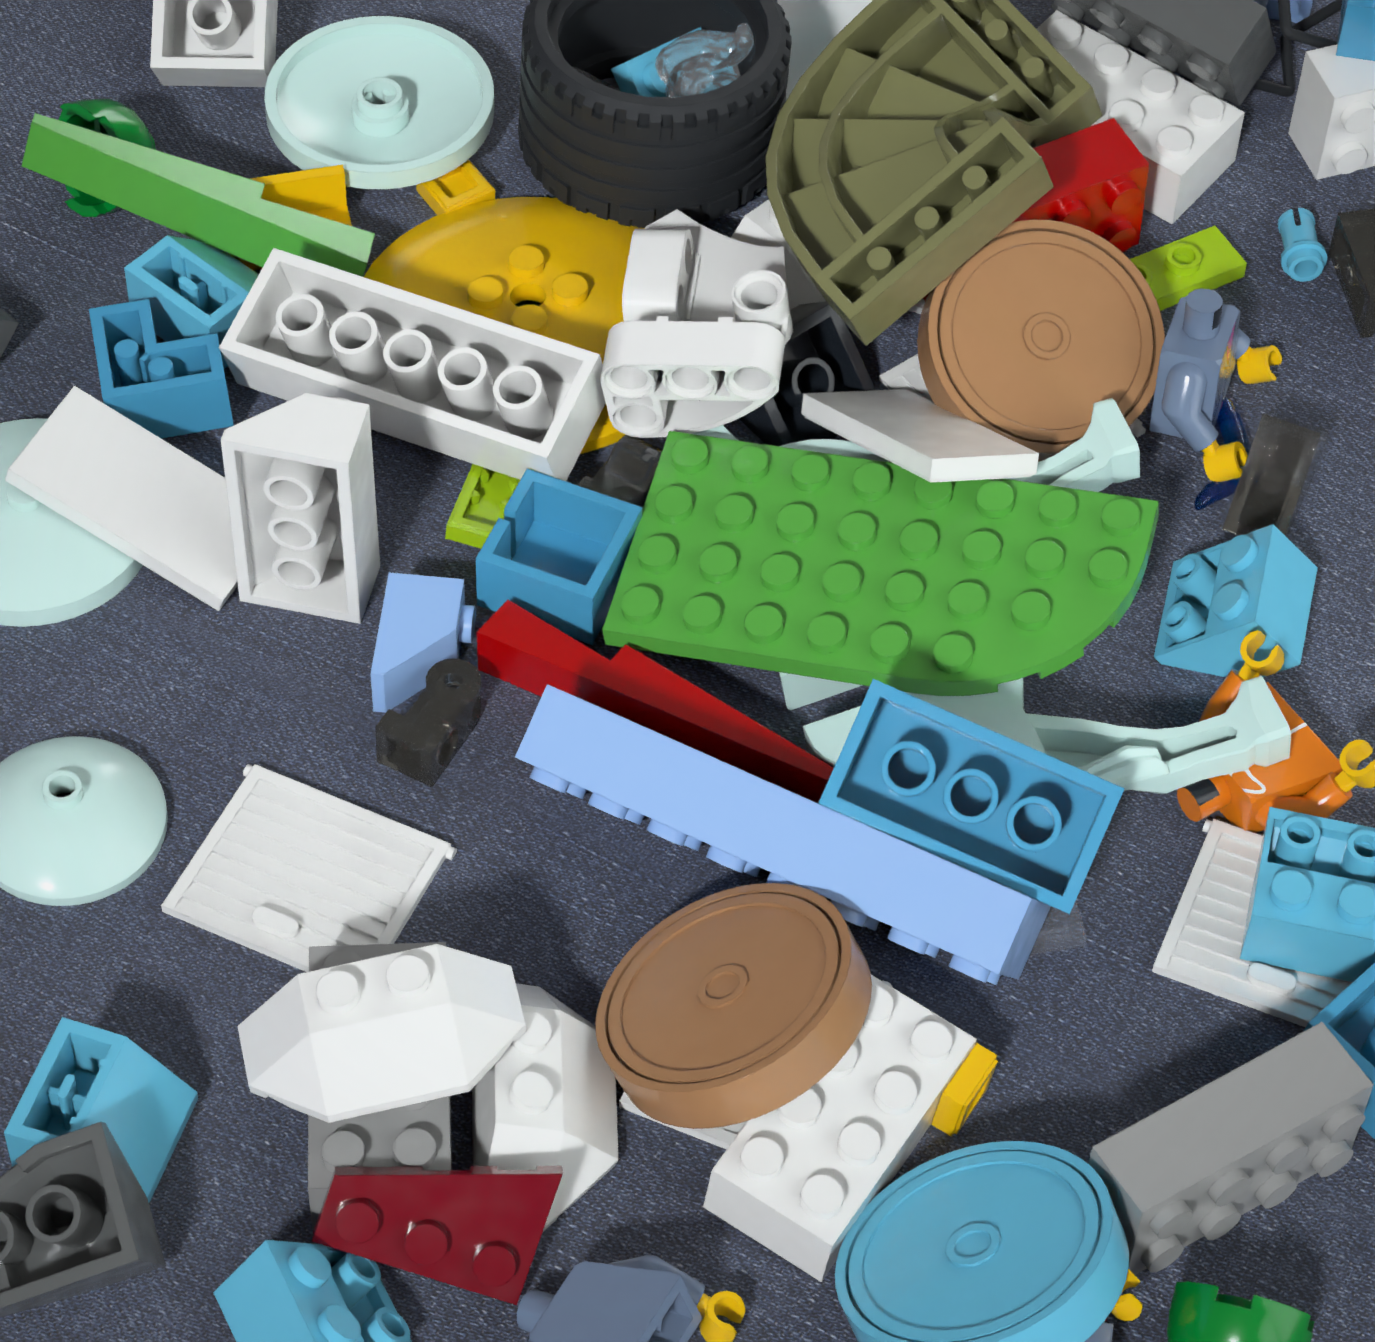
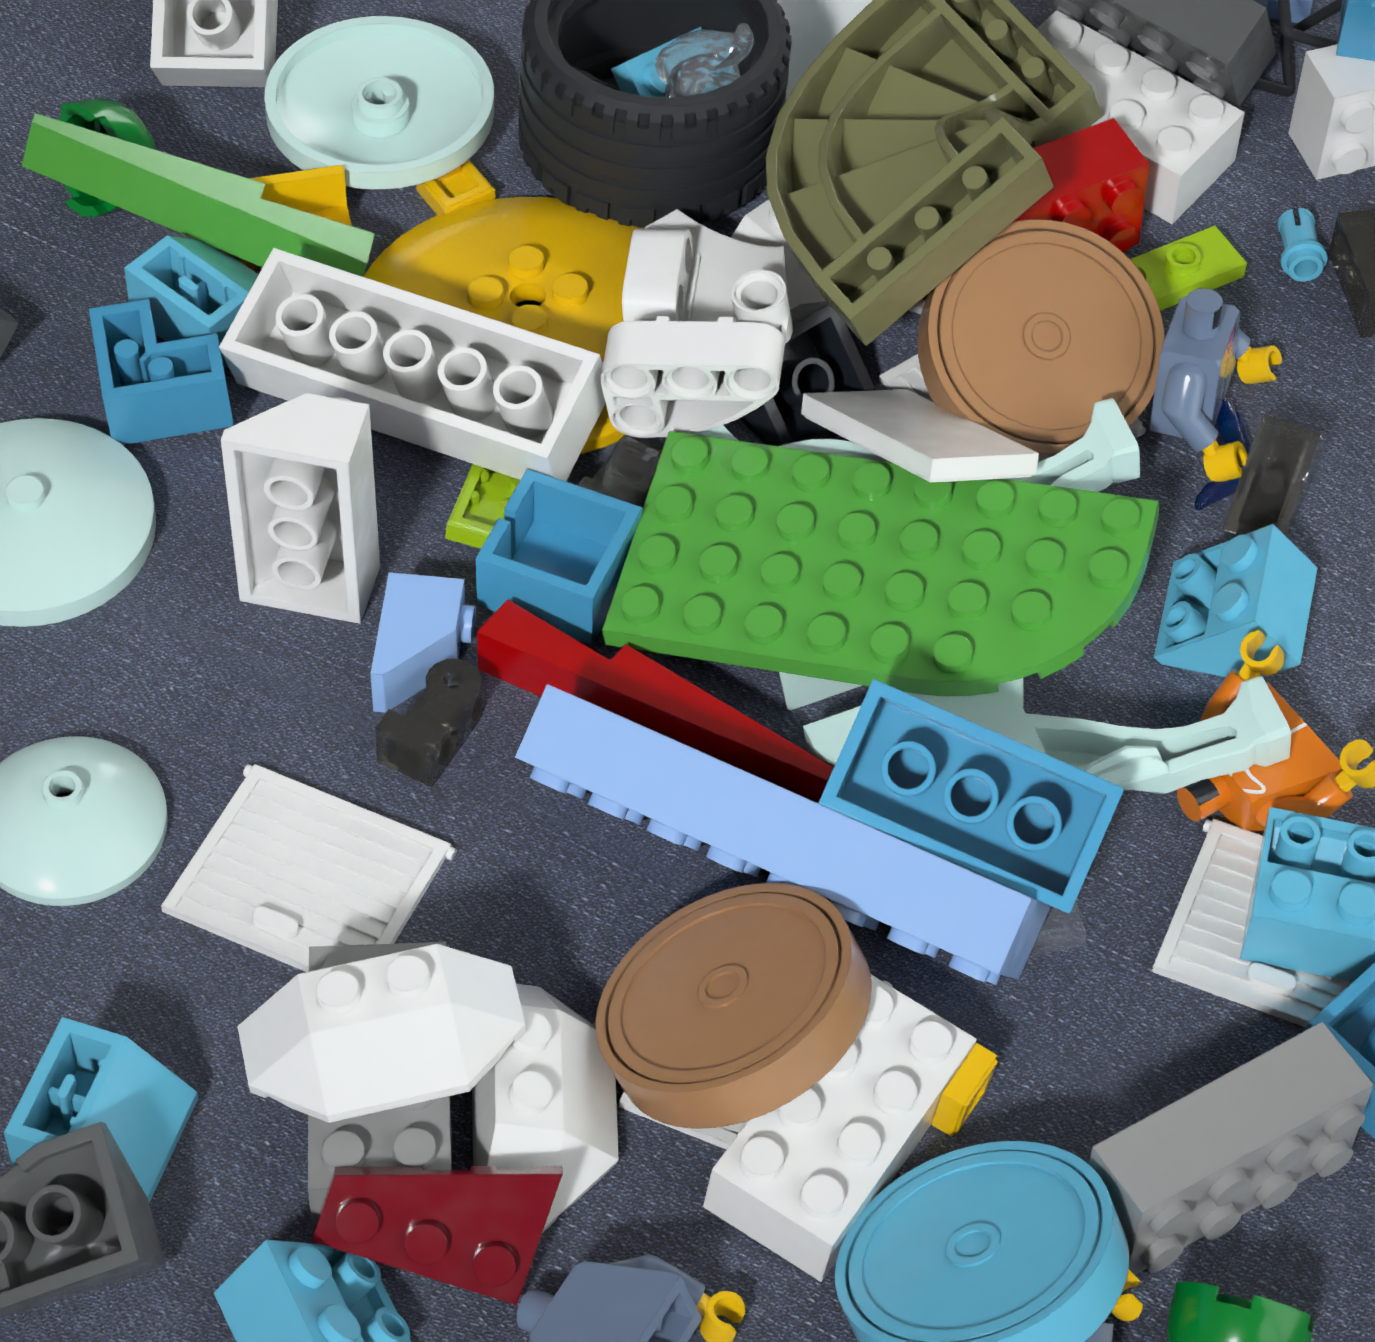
white tile [5,386,238,611] -> none

